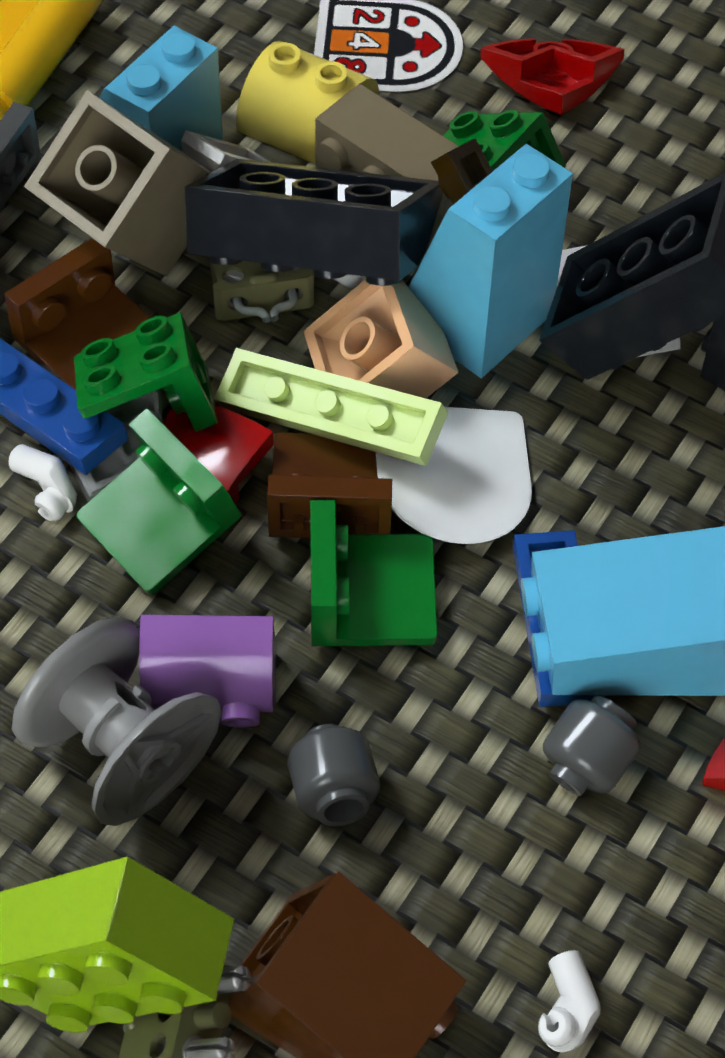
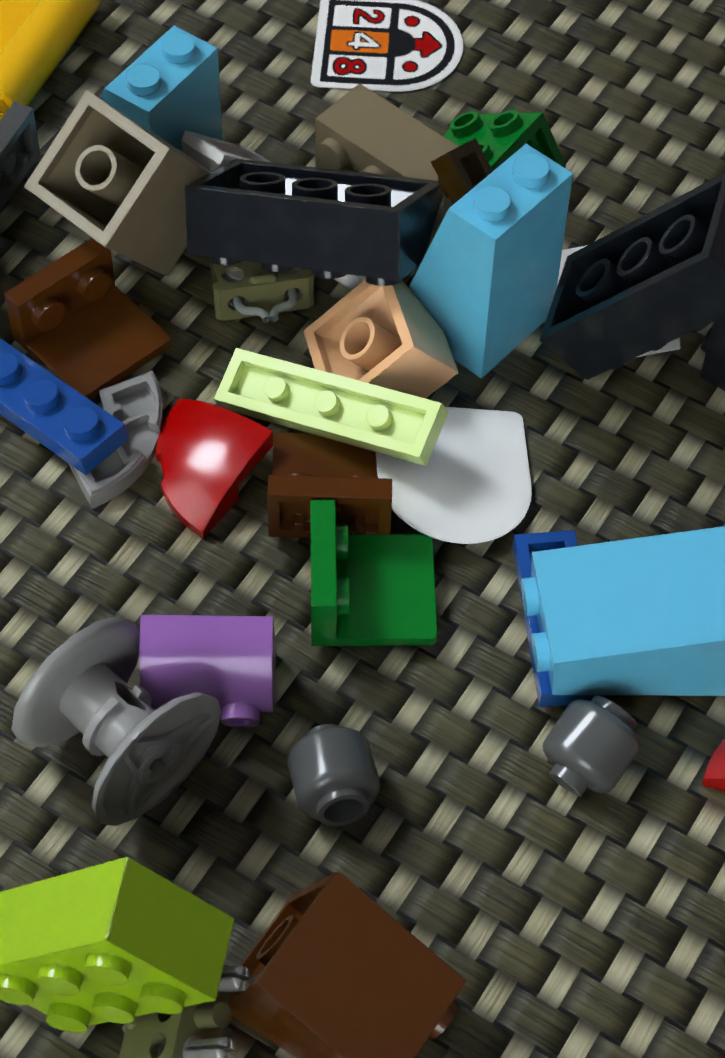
white arm [8,444,77,521] -> none
green bracket [74,312,218,432] -> none
green bracket [76,408,242,595] -> none
light yellow brick [236,41,379,164] -> none
red brick [480,38,625,115] -> none
white arm [538,950,601,1052] -> none

